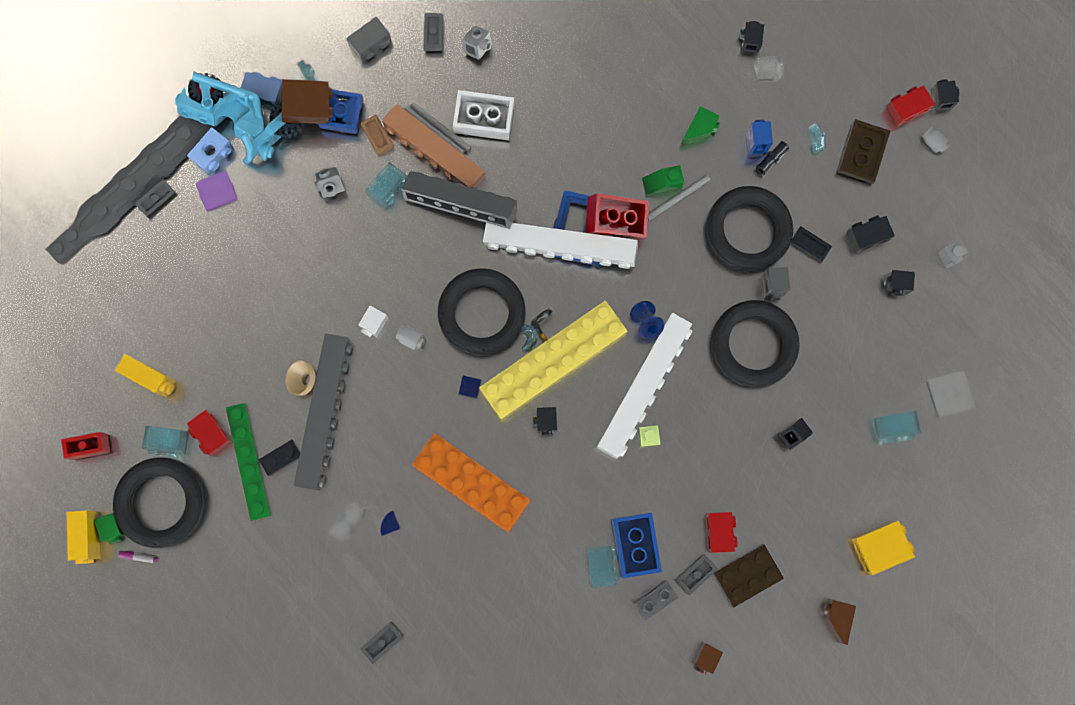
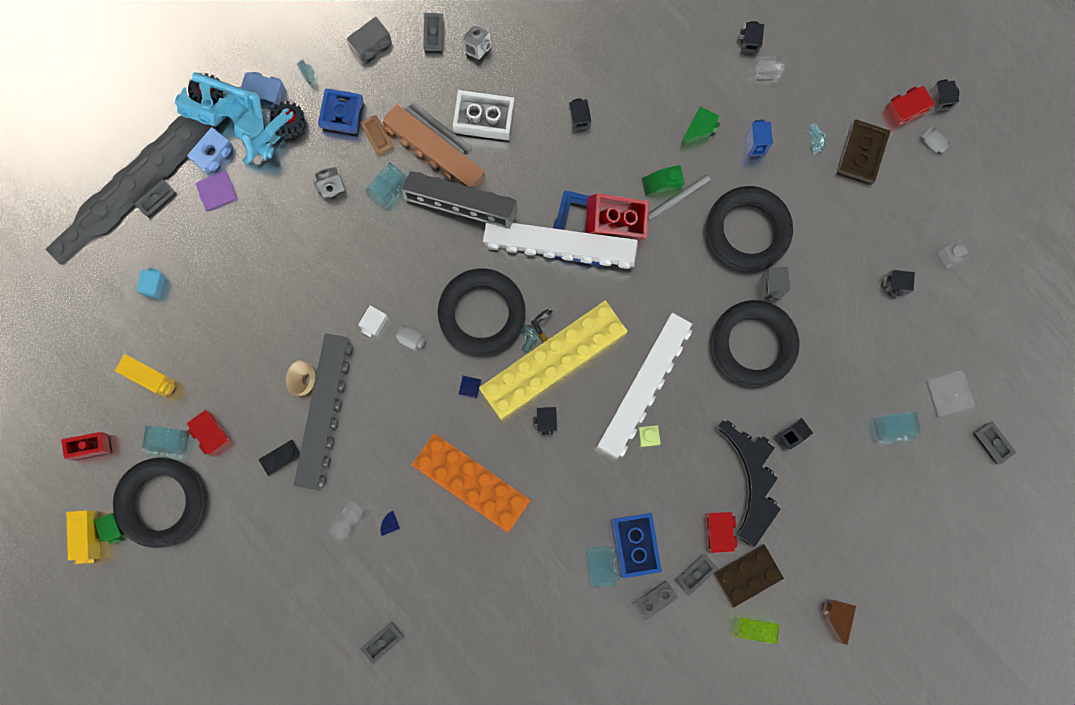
piece [118,549,158,563] -> none
green plate [225,403,271,521] -> none
reddish brown brick [281,79,333,124] -> none
clear blue hose [630,301,665,339] -> none
reddish brown brick [693,642,723,675] -> none
black pin [756,141,790,175] -> none
black tile [791,226,832,263] -> none
black brick [847,215,895,253] -> none
yellow brick [851,521,915,575] -> none
none -> medium azure brick [136,268,165,299]
none -> black brick [568,98,591,130]
none -> black arch [716,420,781,547]
none -> clear neon green brick [734,616,780,644]
none -> dark grey plate [975,421,1016,464]

